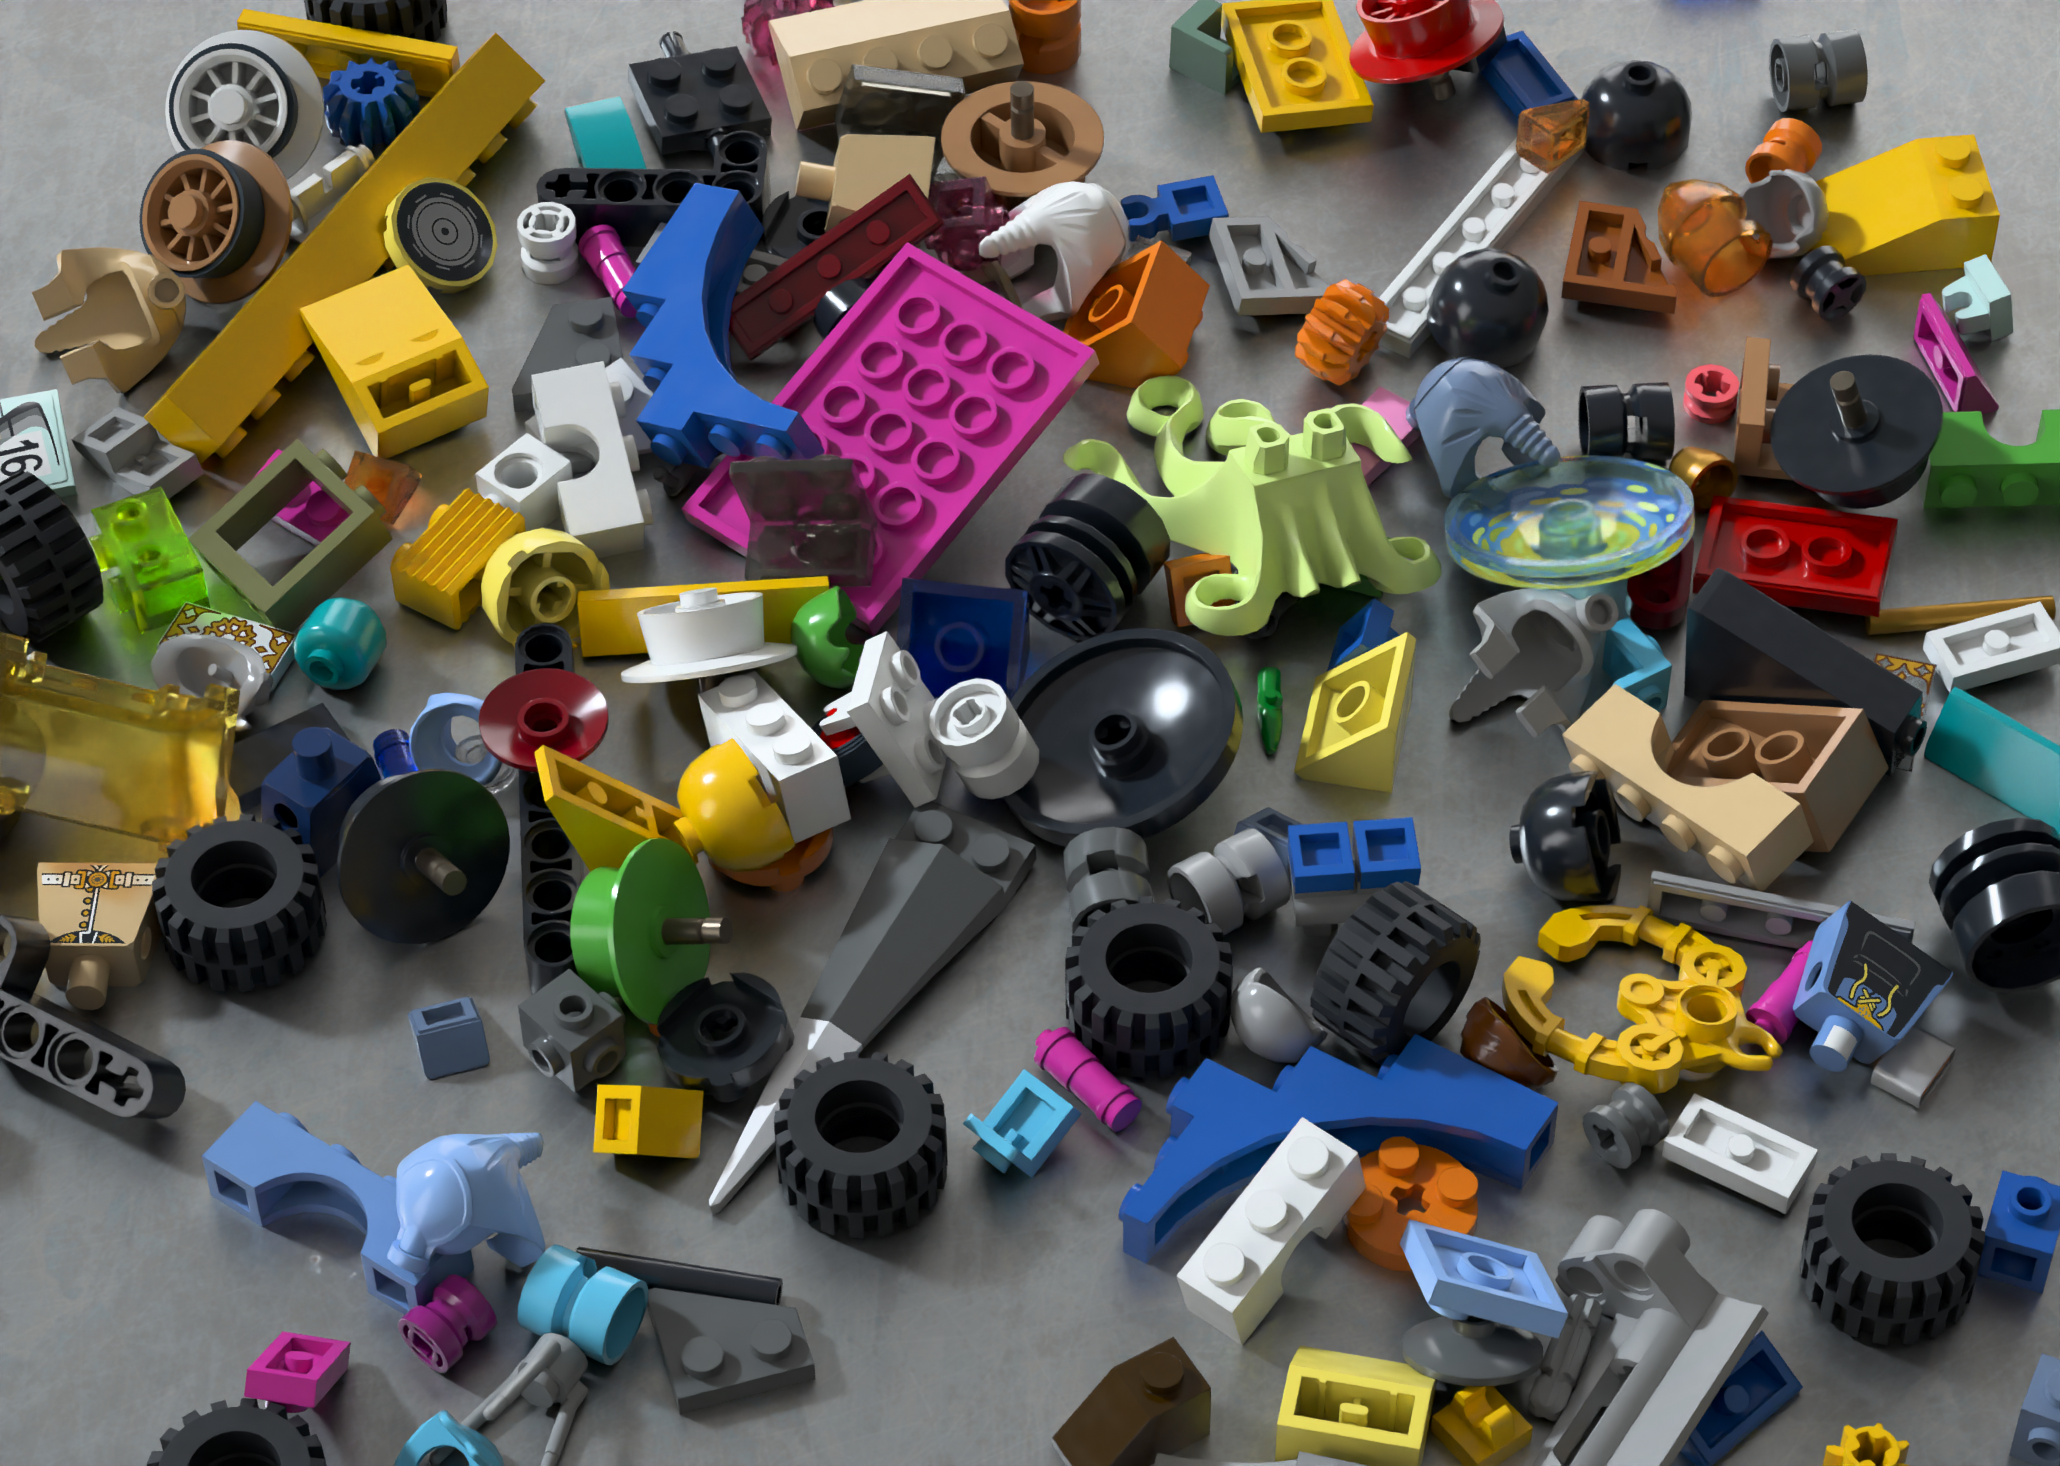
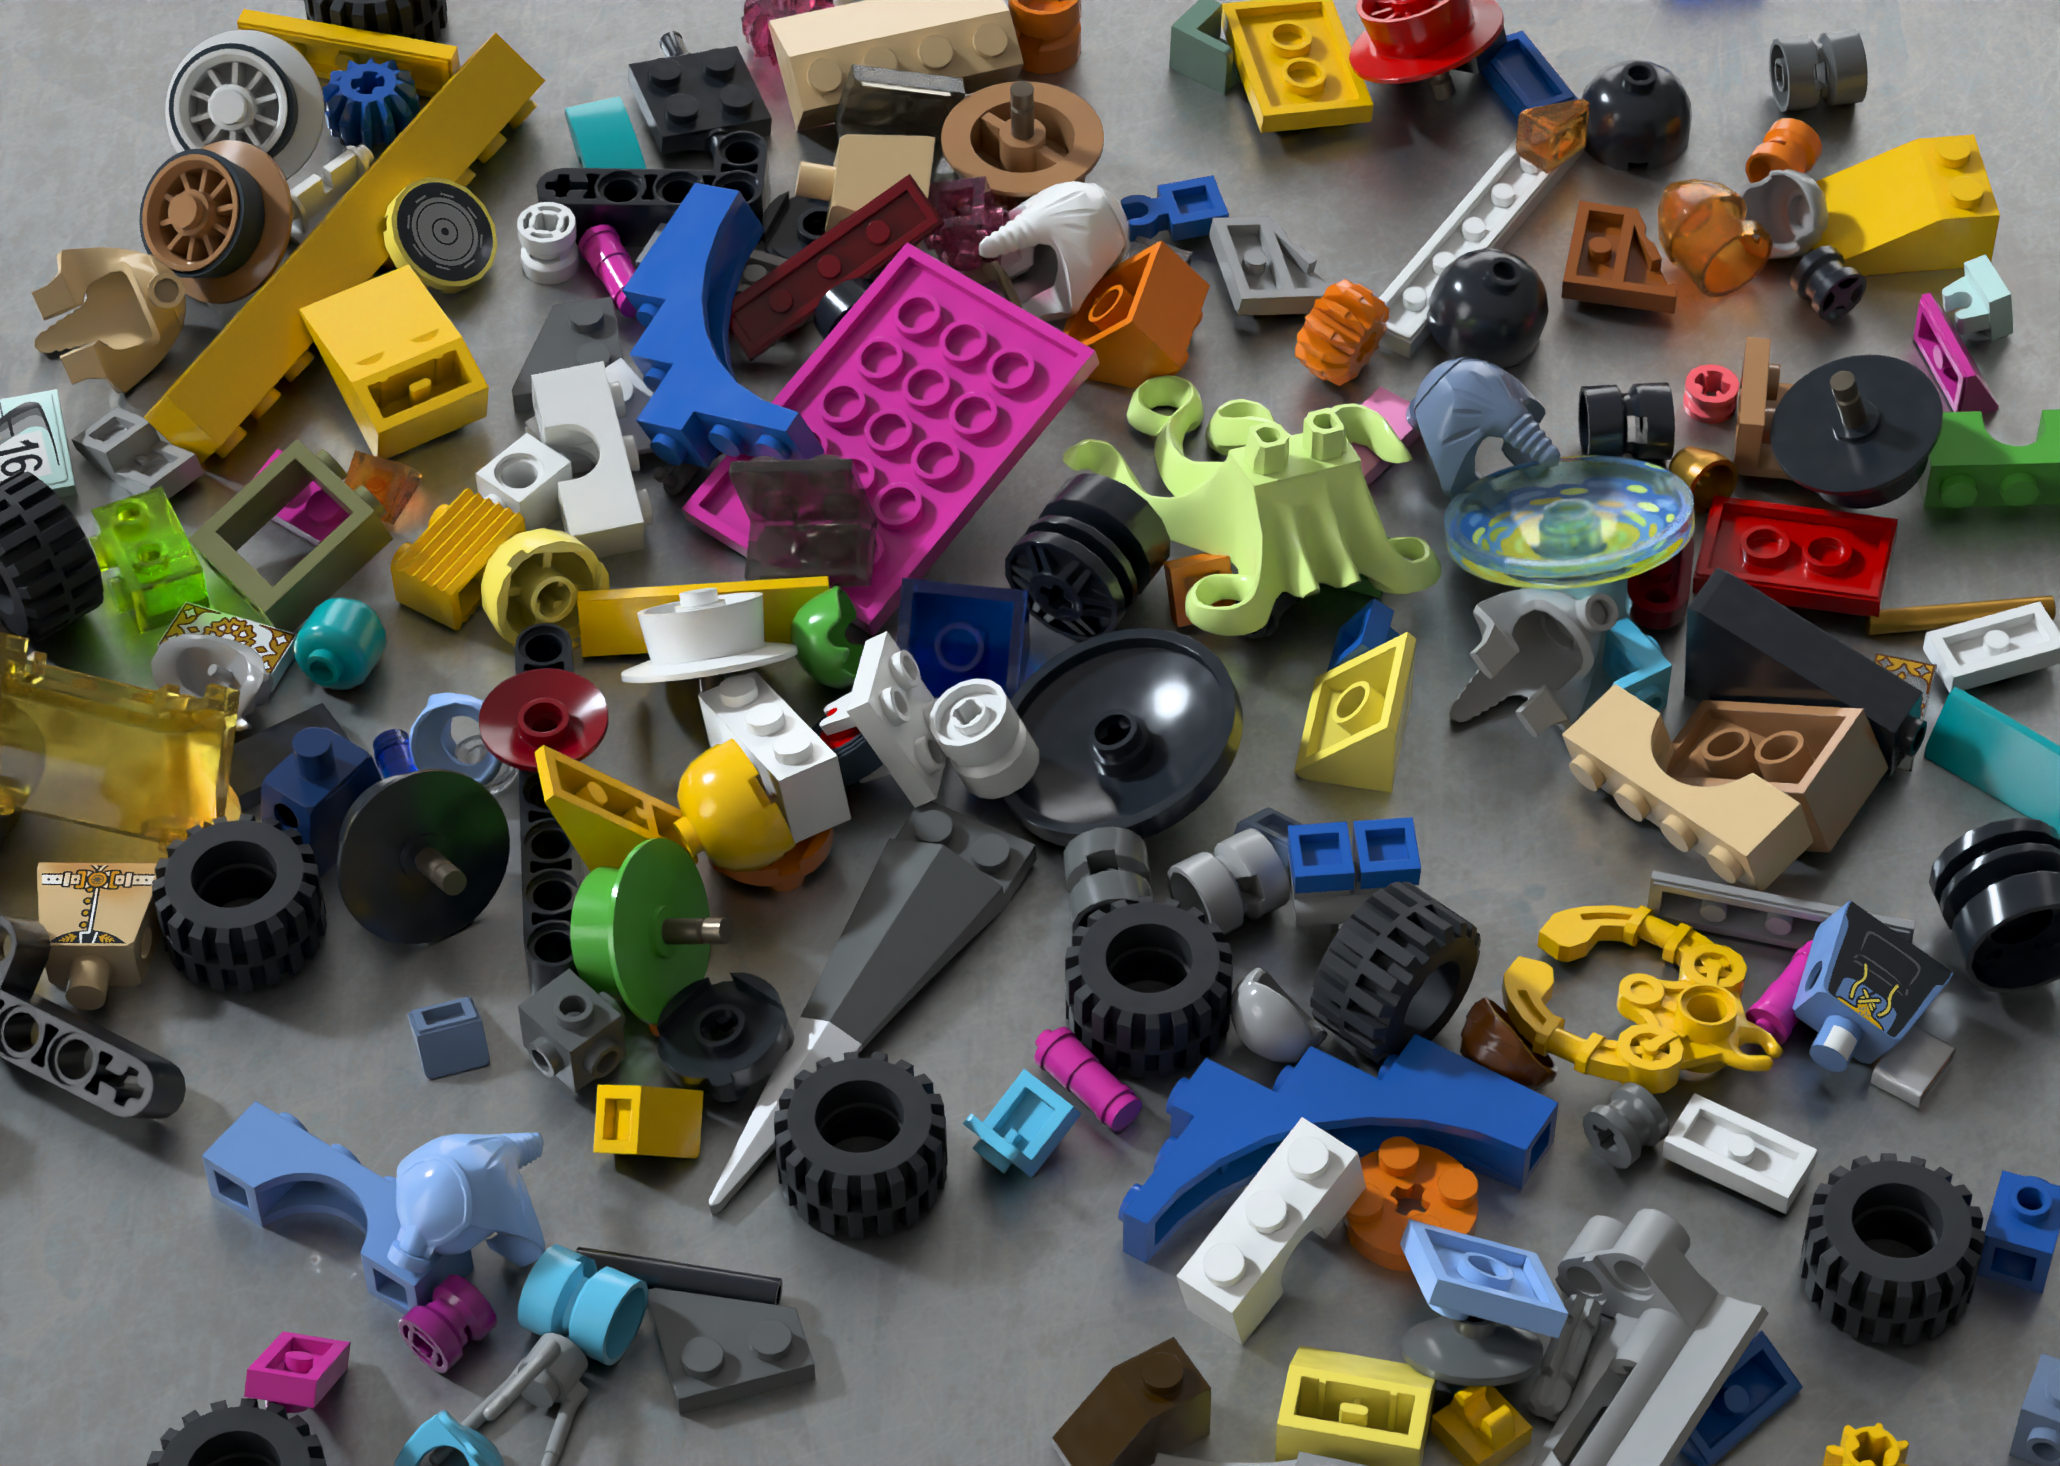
green helmet [1257,666,1283,755] -> none
black cylinder [1509,770,1621,903] -> none

